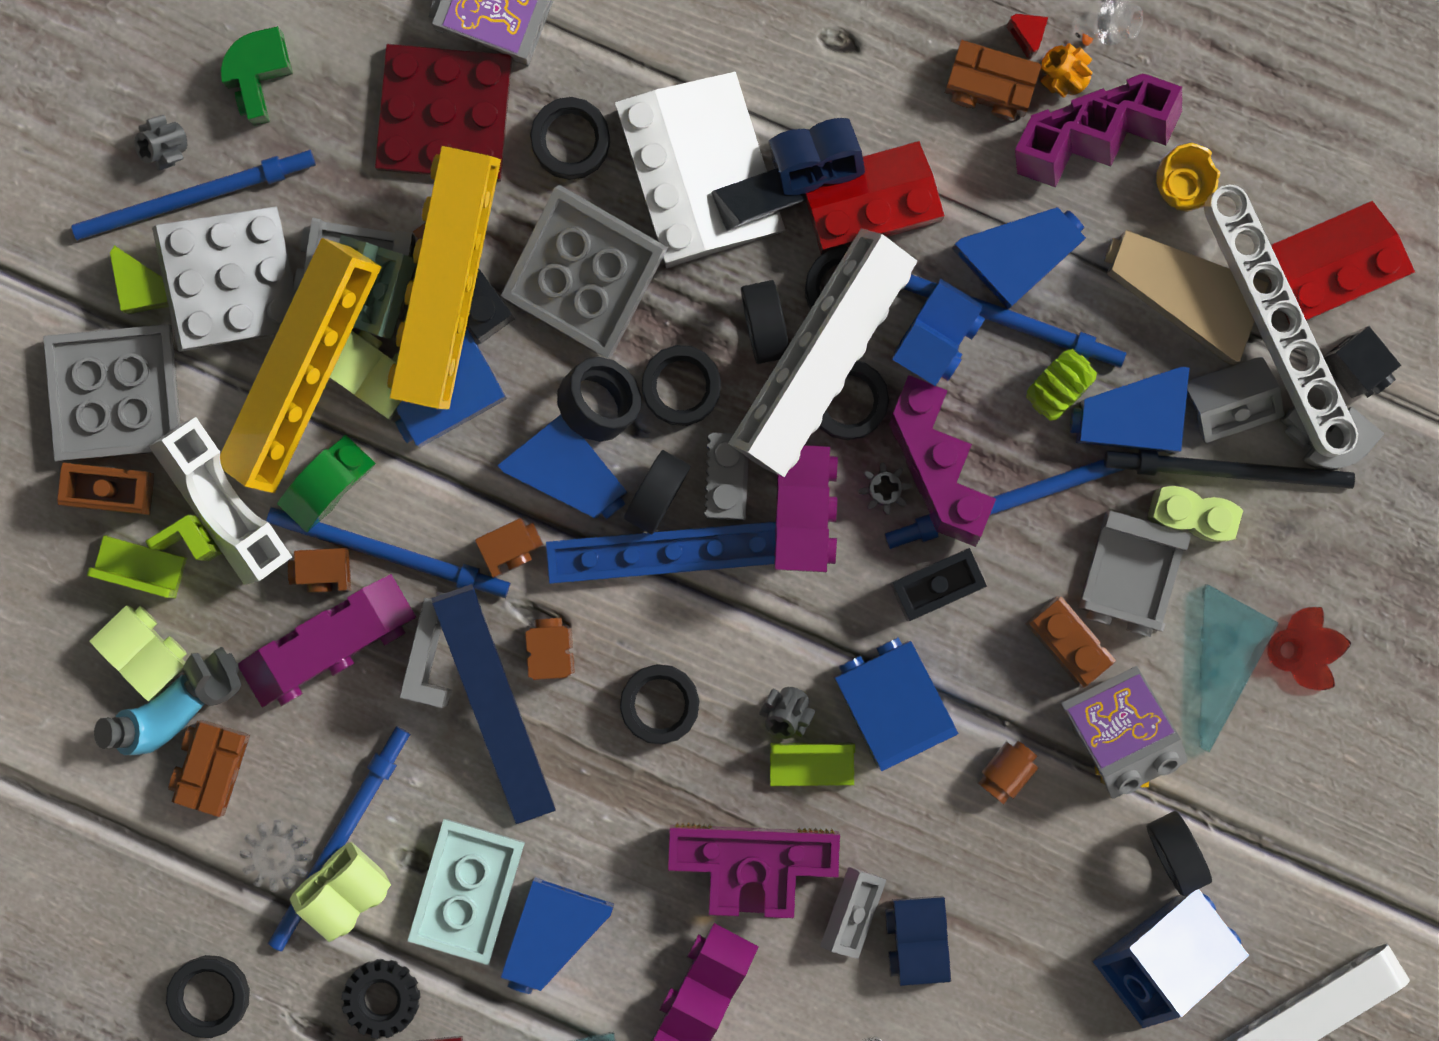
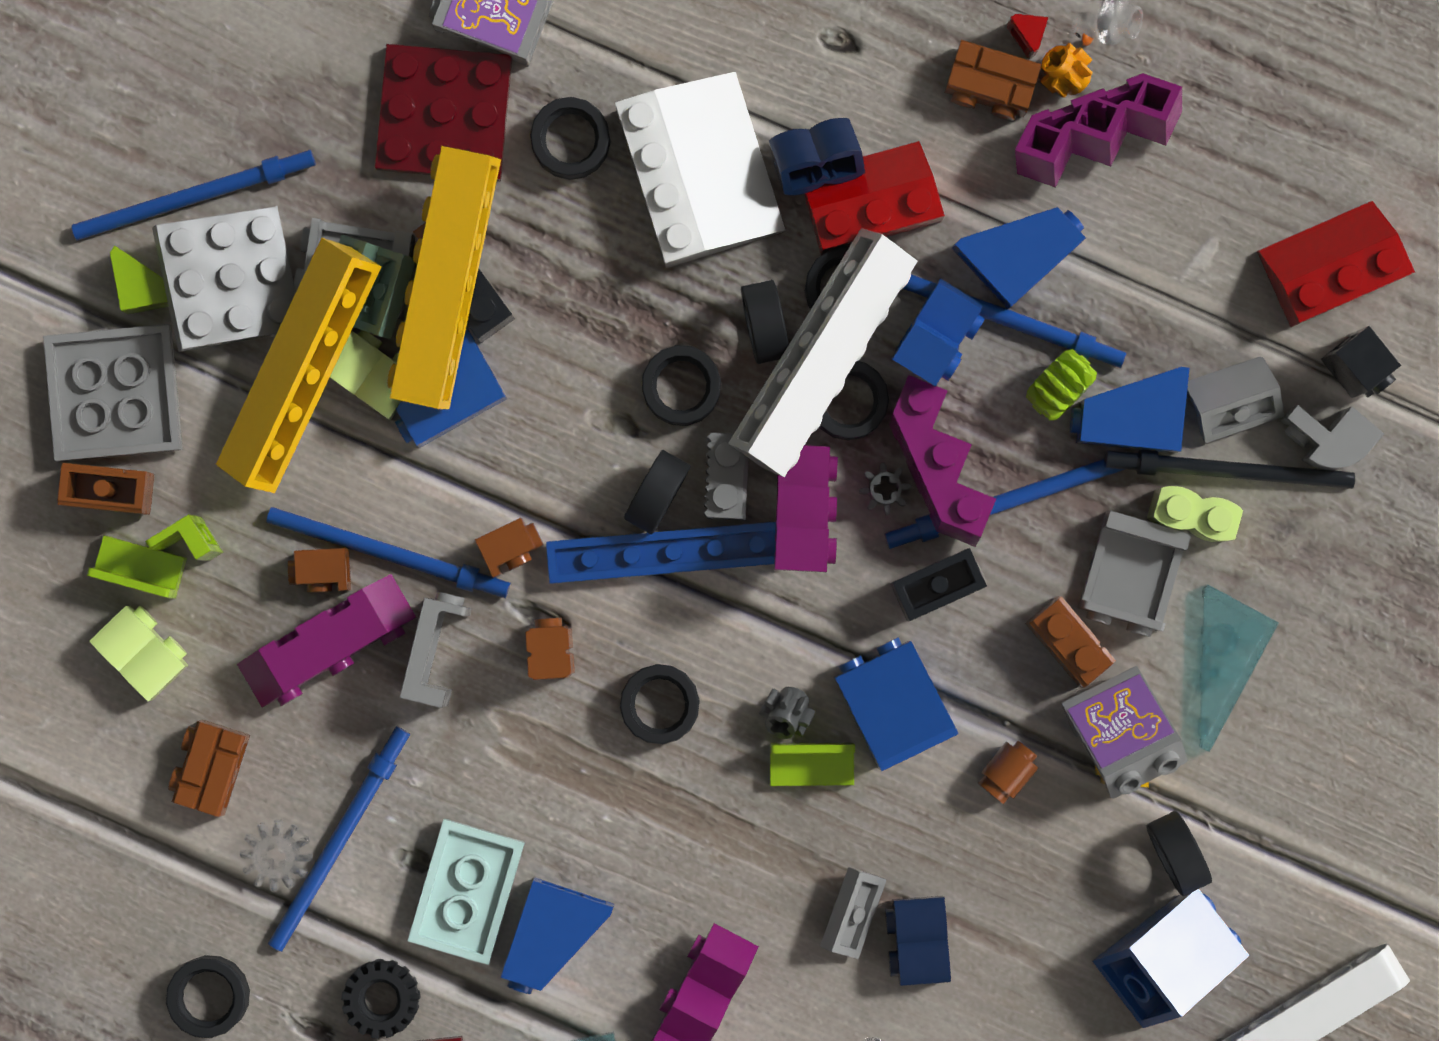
piece [94,647,242,755] -> none
dark grey gear [134,115,188,171] -> none
white arch [149,417,292,585] -> none
green brick [221,26,293,126] -> none
green brick [277,435,376,532] -> none
yellowish green brick [290,842,391,942] -> none
dark blue tile [432,584,556,824] -> none
blue slope [497,414,628,520] -> none
light grey plate [501,185,668,358] -> none
black tyre [557,357,641,442] -> none
magenta piece [668,822,840,918] -> none
black slope [711,169,807,231] -> none
tan slope [1104,230,1268,365] -> none
yellow hair [1156,143,1220,212] -> none
white beam [1204,184,1358,457] -> none
clear red plate [1267,607,1351,690] -> none

